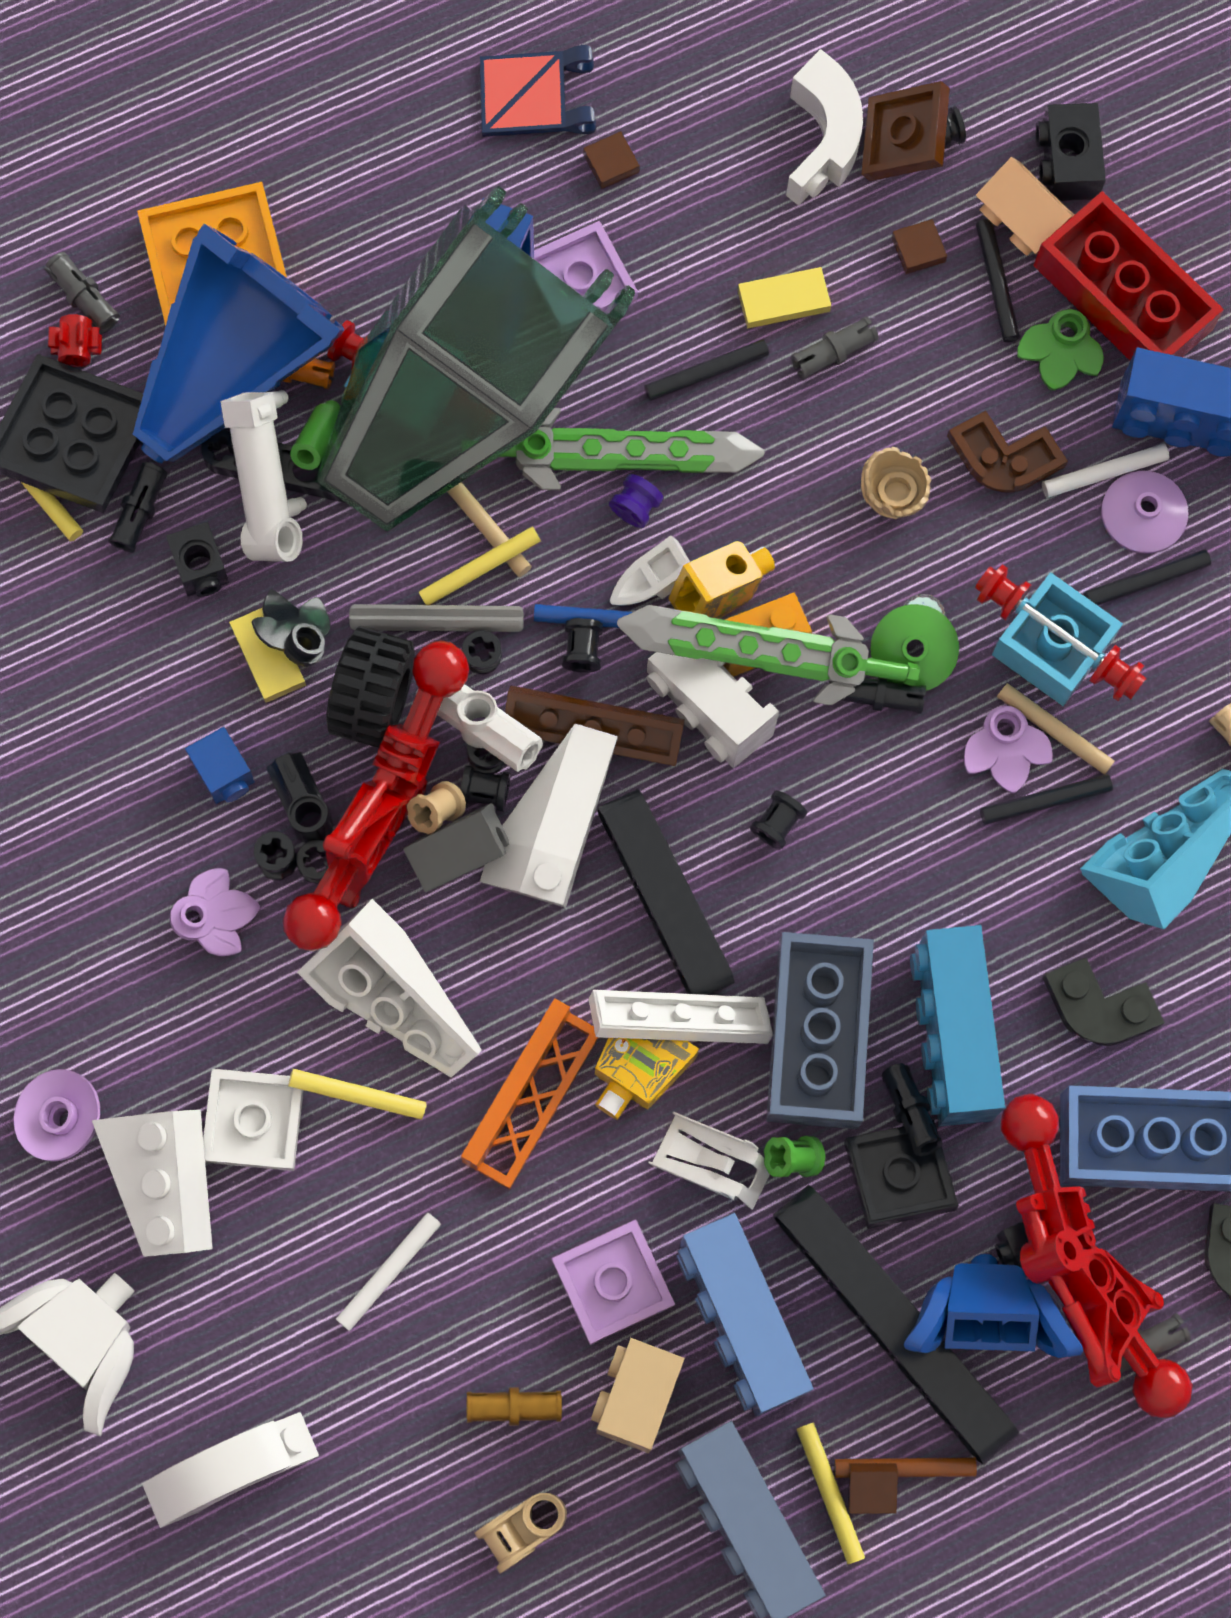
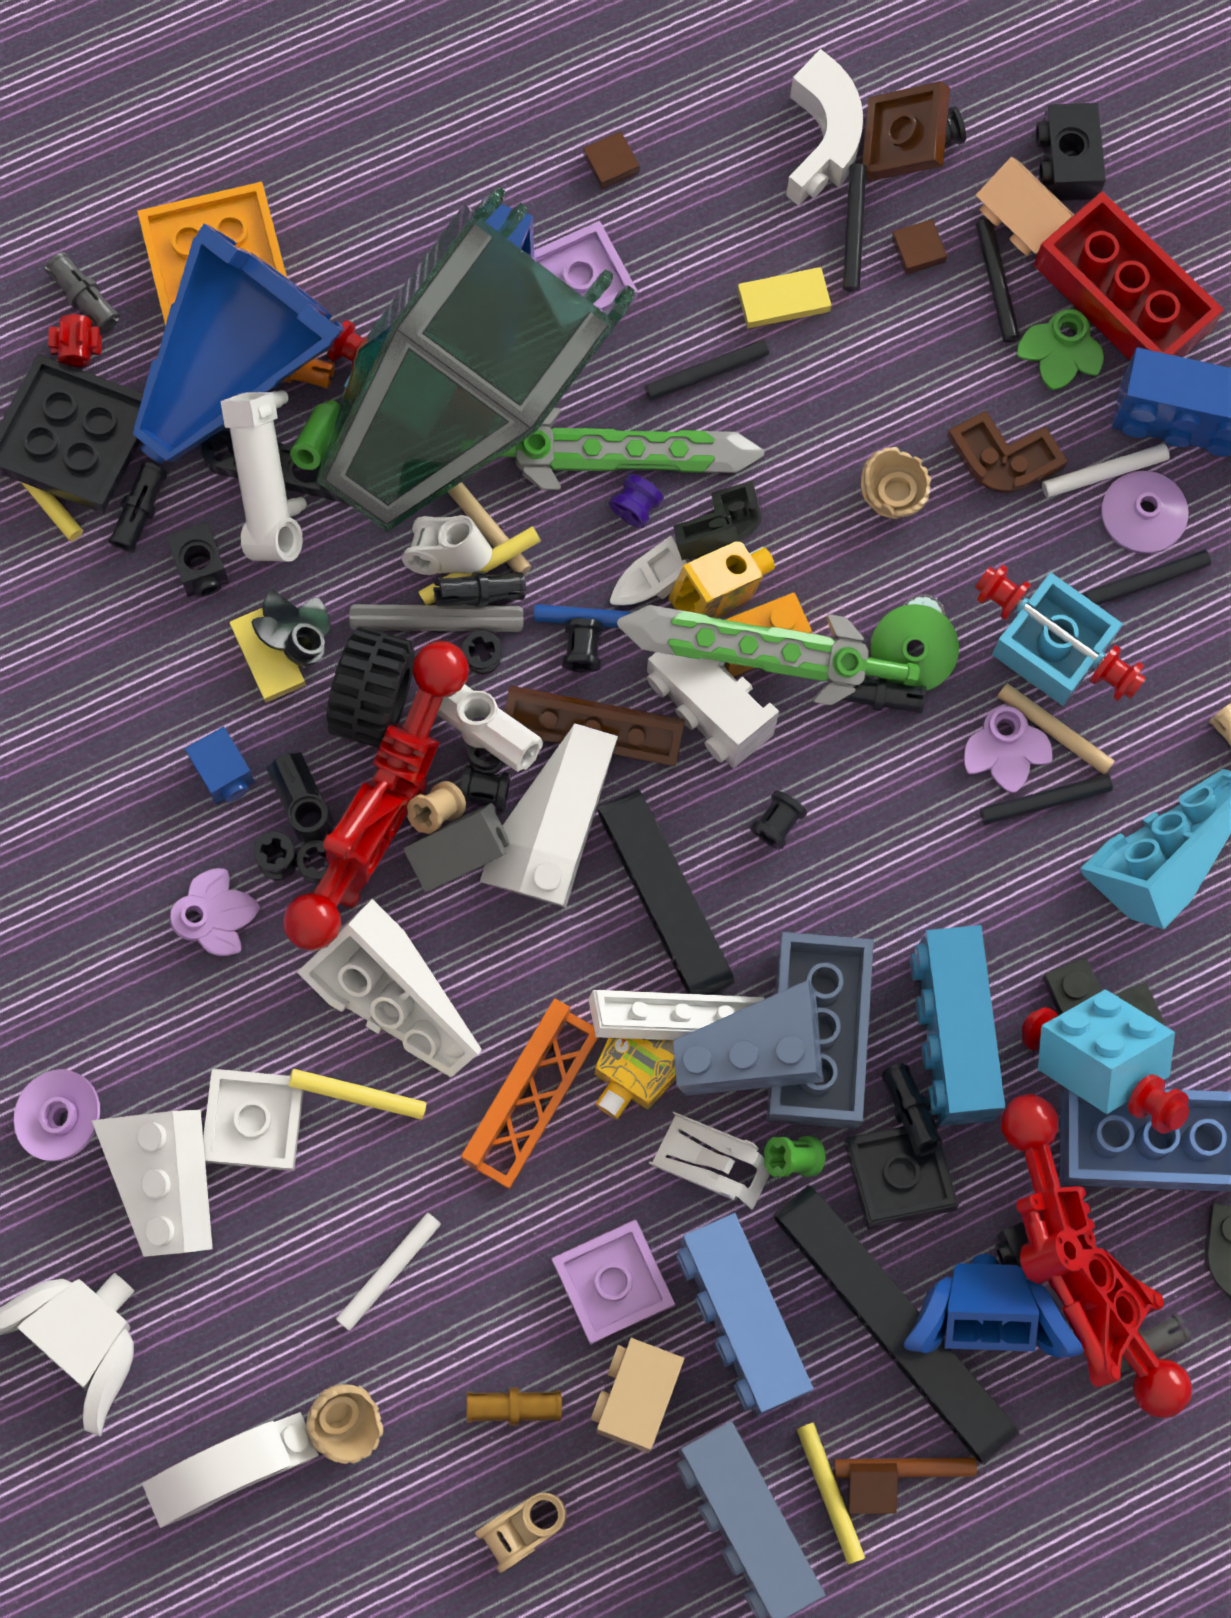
flag [480,45,596,137] -> none
dark grey pin [790,316,878,380] -> none
none -> tan hair [306,1384,383,1464]
none -> white piece [402,515,492,575]
none -> black pin [433,571,526,607]
none -> pearl dark grey plate [673,480,762,560]
none -> sand blue wedge [673,979,823,1096]
none -> black bar [843,164,866,292]
none -> medium azure brick [1022,989,1189,1134]

